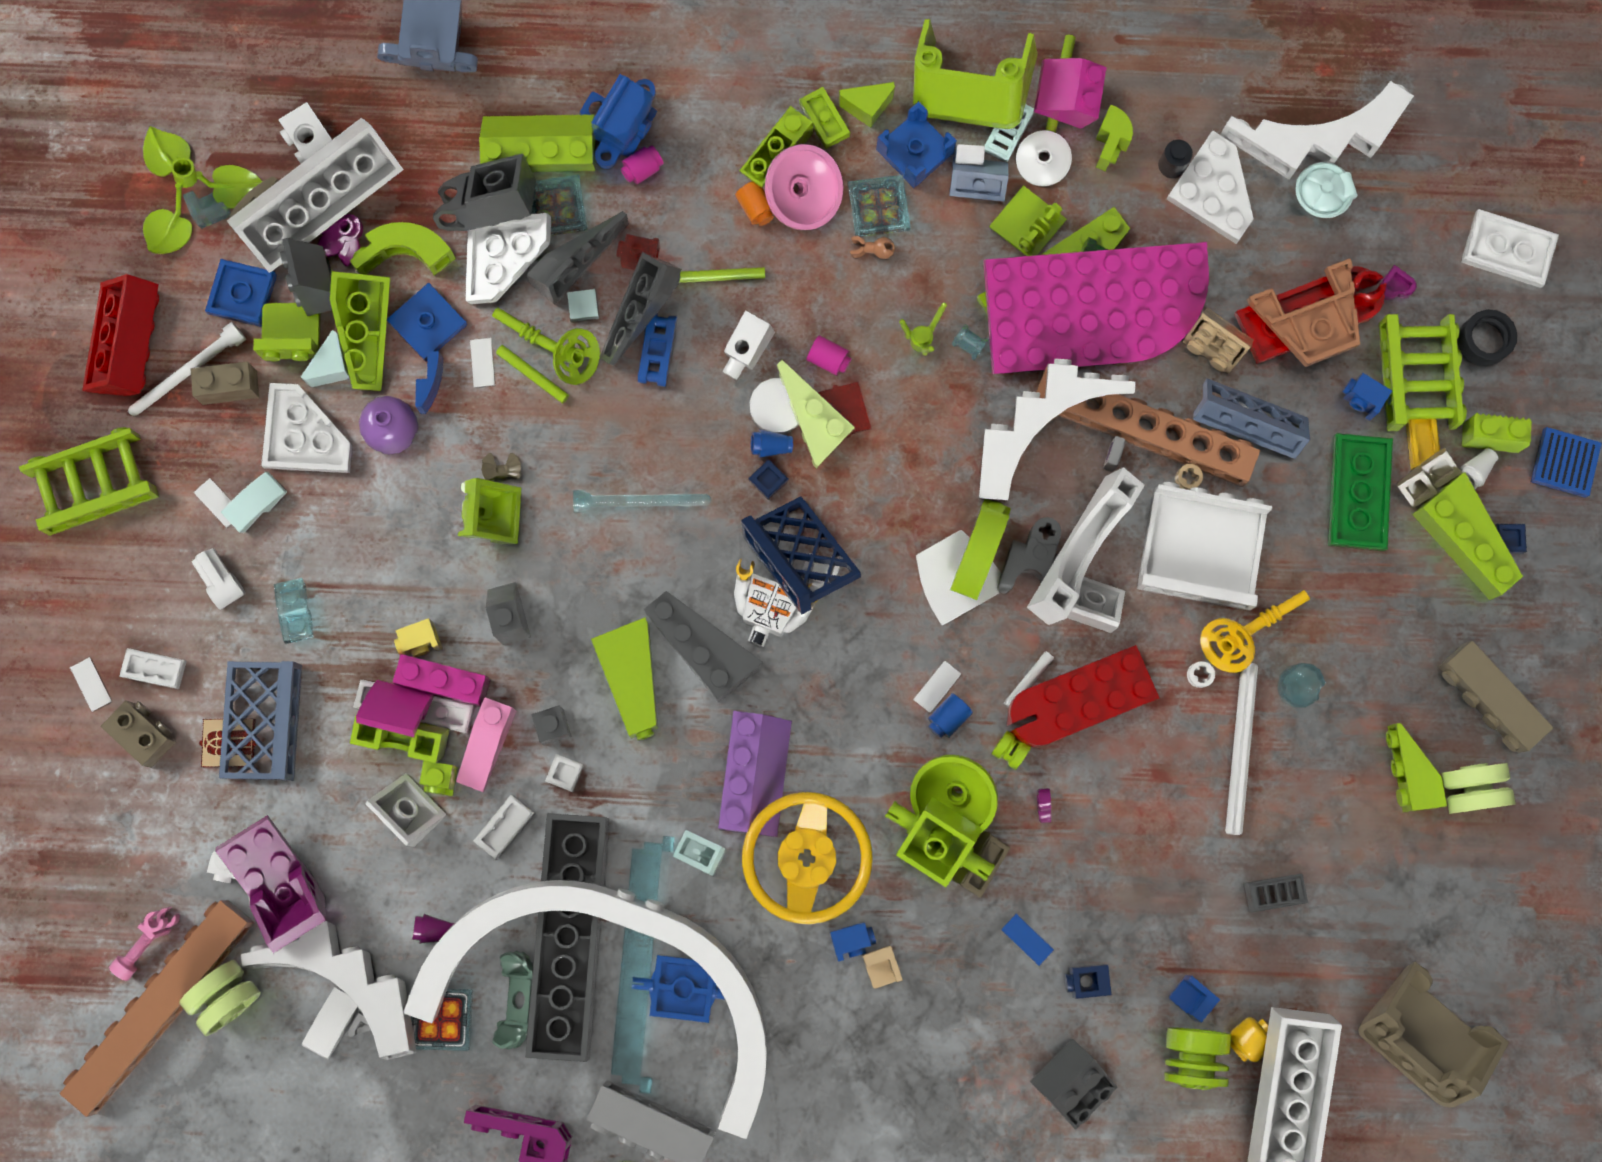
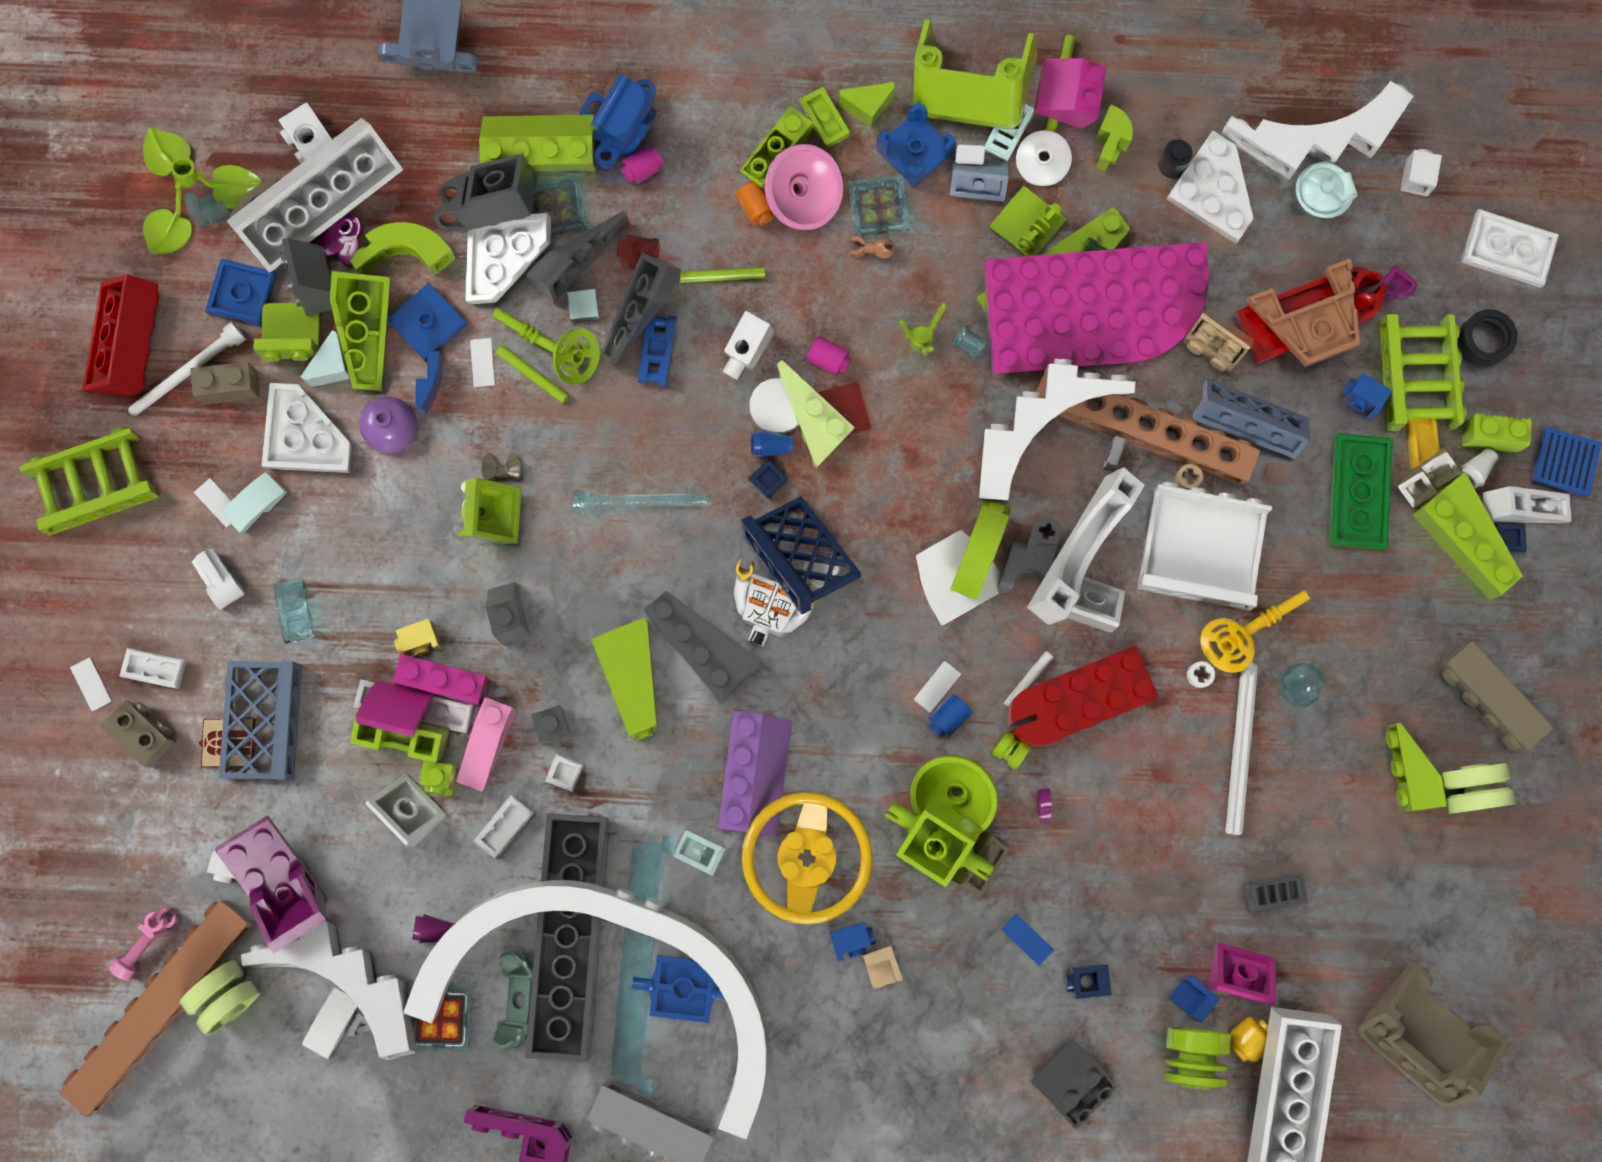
none -> dark pink slope [1207,943,1276,1005]
none -> white brick [1400,149,1442,196]
none -> white slope [1483,486,1572,523]

